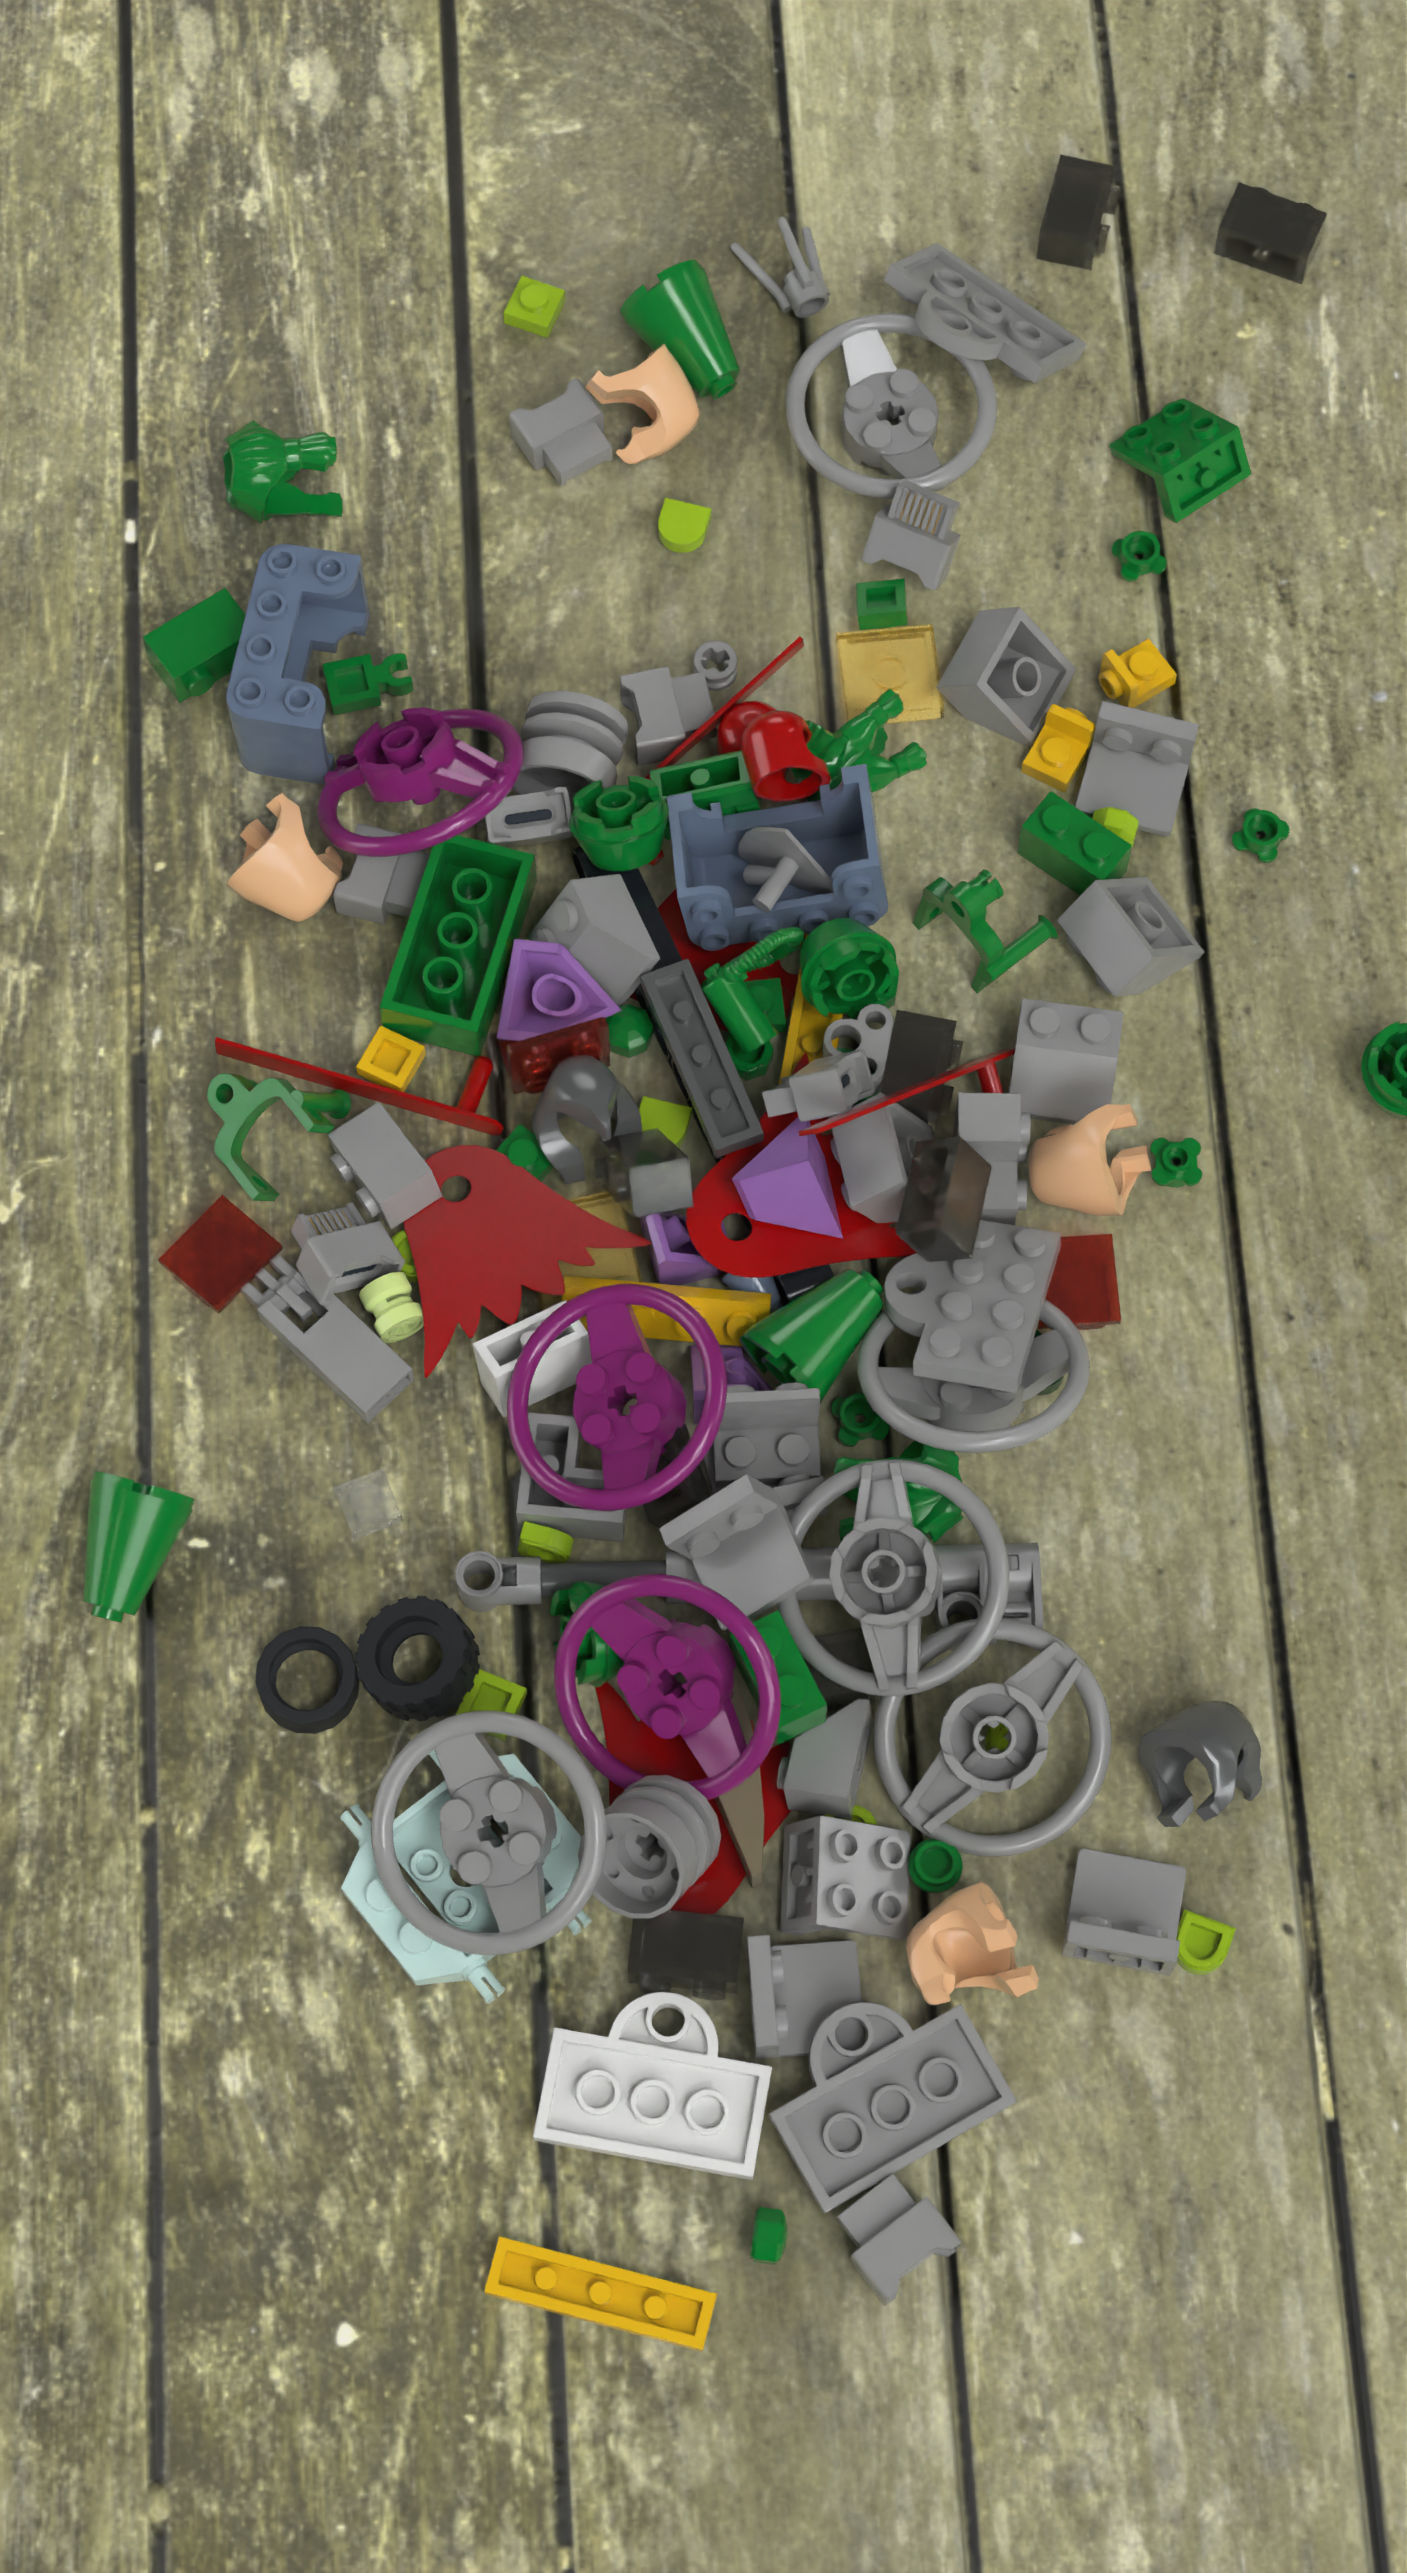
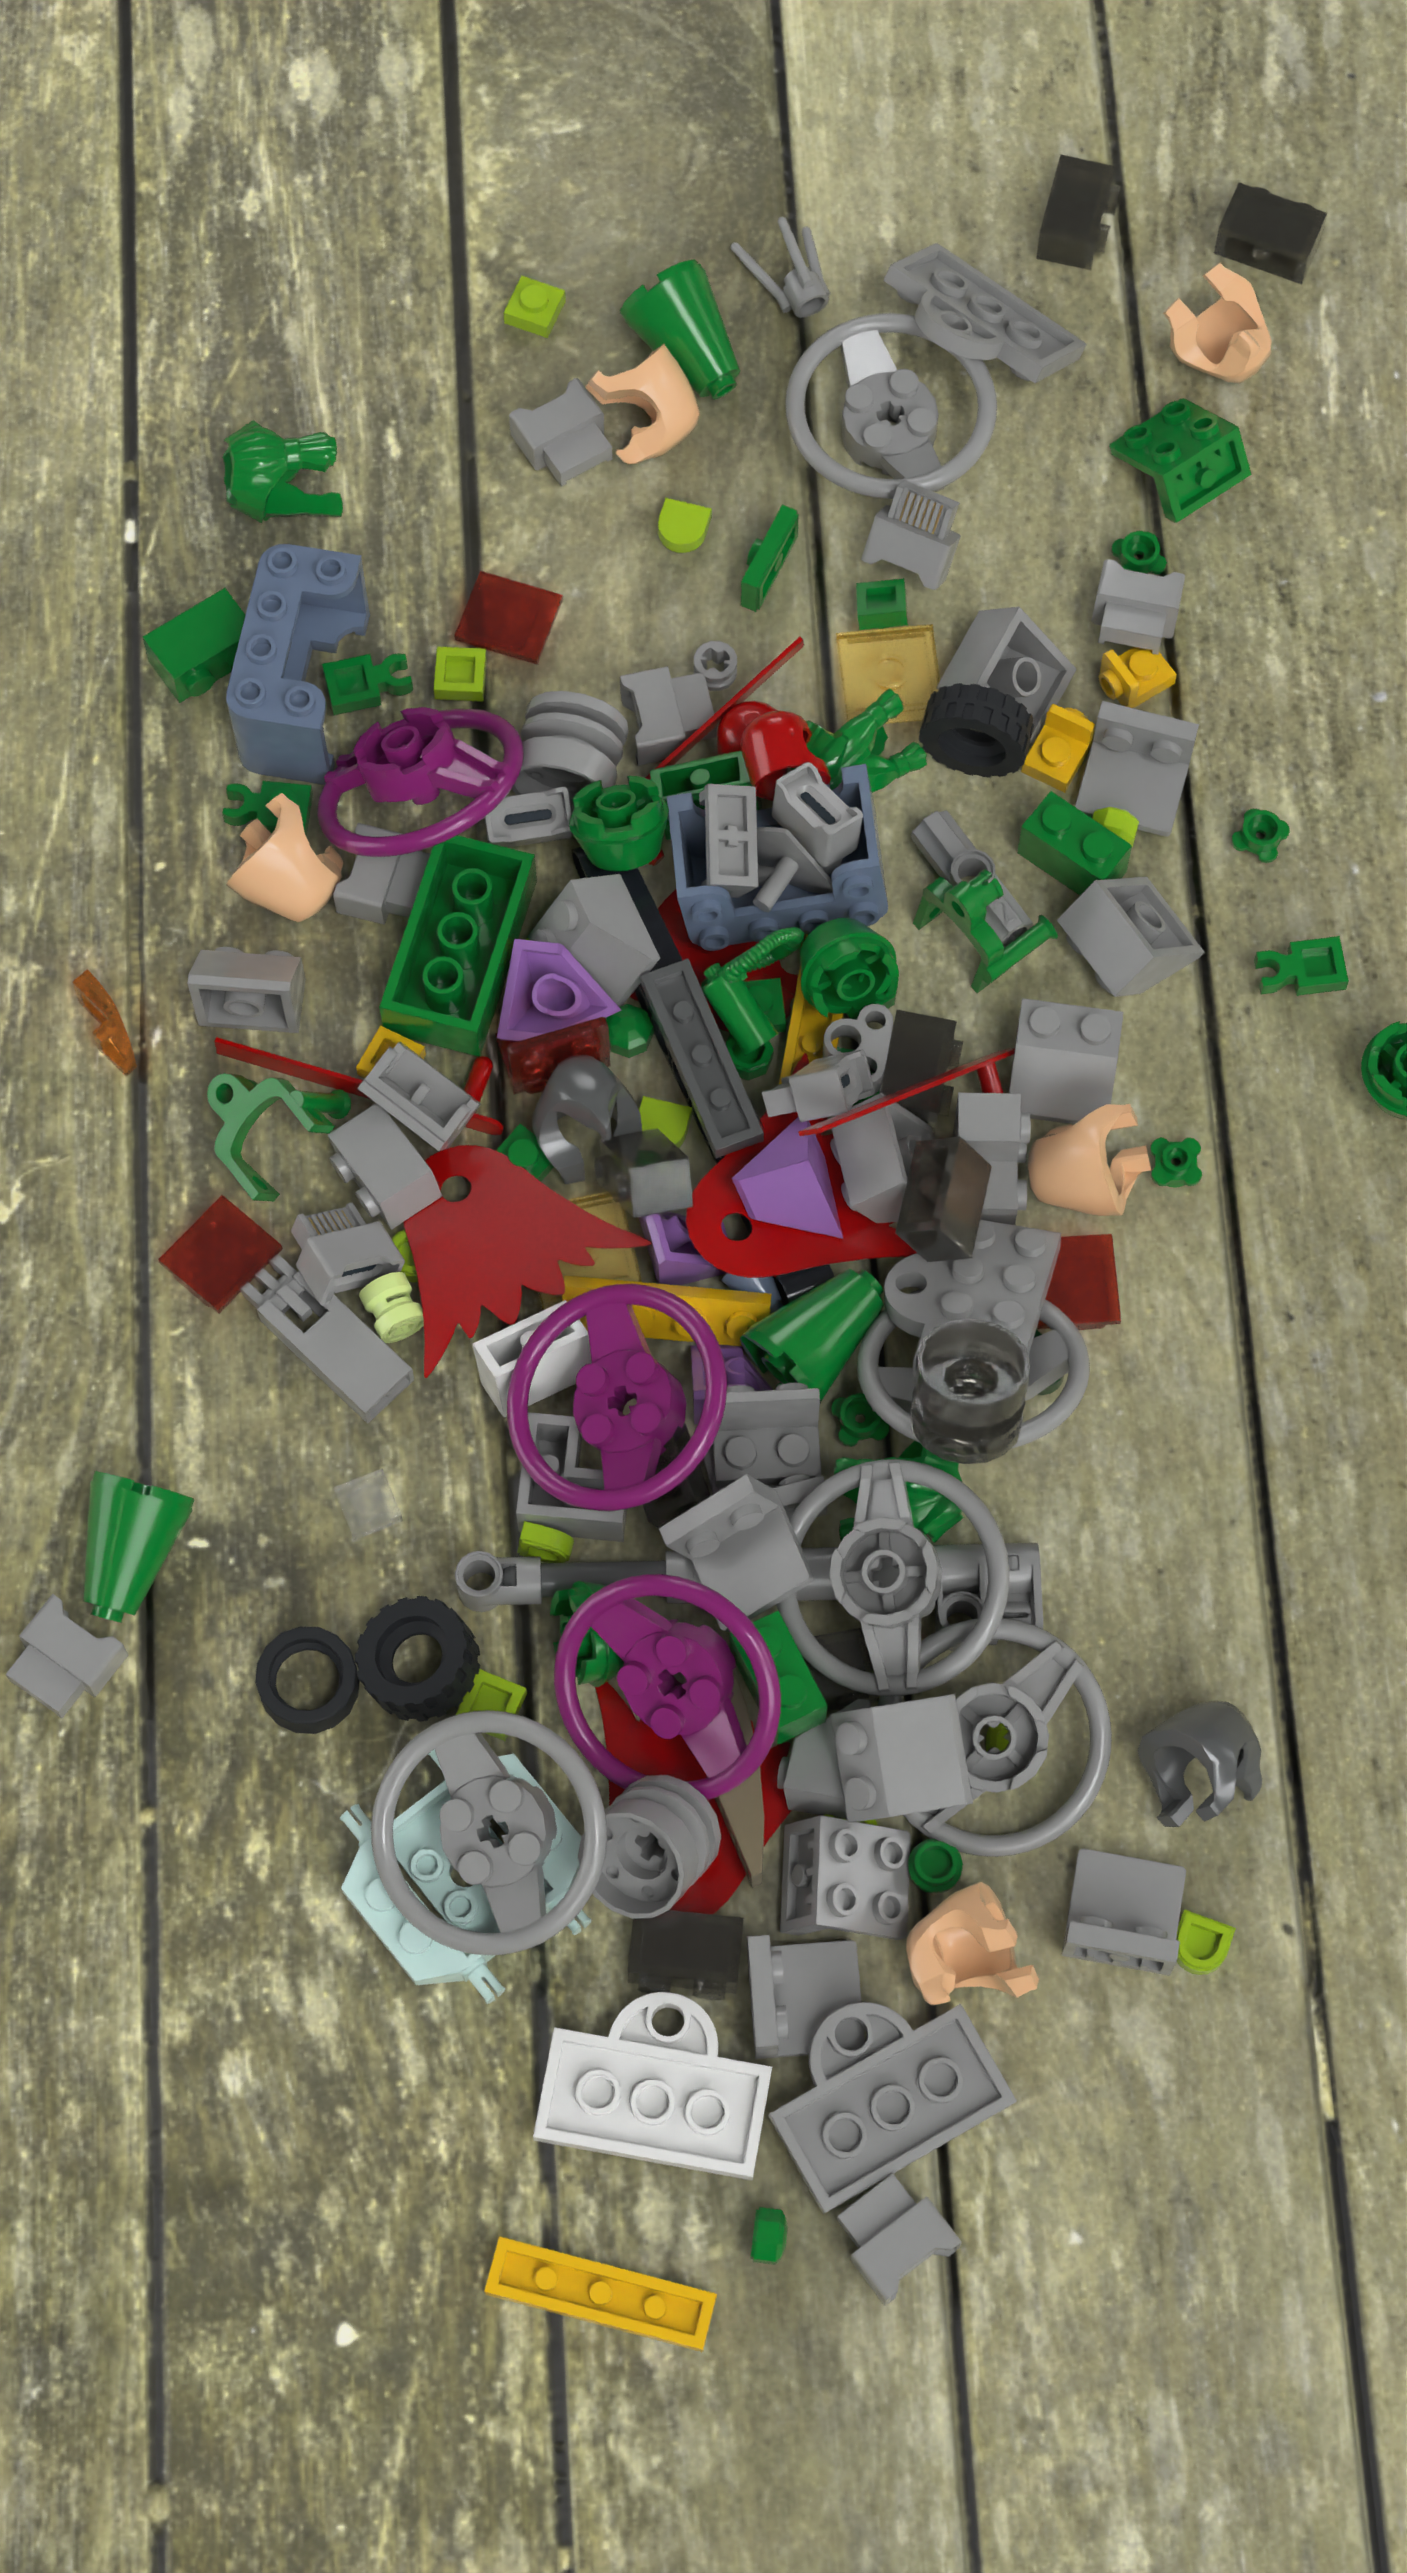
none -> light grey piece [6,1594,128,1719]
none -> clear orange slope [72,969,137,1076]
none -> light grey slope [187,947,306,1033]
none -> green plate [222,780,313,837]
none -> light grey hinge [357,1042,481,1151]
none -> lime plate [433,647,487,701]
none -> clear red piece [454,571,563,665]
none -> light grey hinge [699,784,758,898]
none -> green plate [741,504,799,612]
none -> light grey piece [771,762,863,875]
none -> light grey slope [830,1694,973,1823]
none -> clear smoke wheel [910,1318,1031,1464]
none -> light grey piece [911,810,1033,947]
none -> black tyre [919,683,1034,778]
none -> light grey piece [1092,559,1185,655]
none -> light nougat piece [1163,263,1272,384]
none -> green plate [1254,936,1349,996]

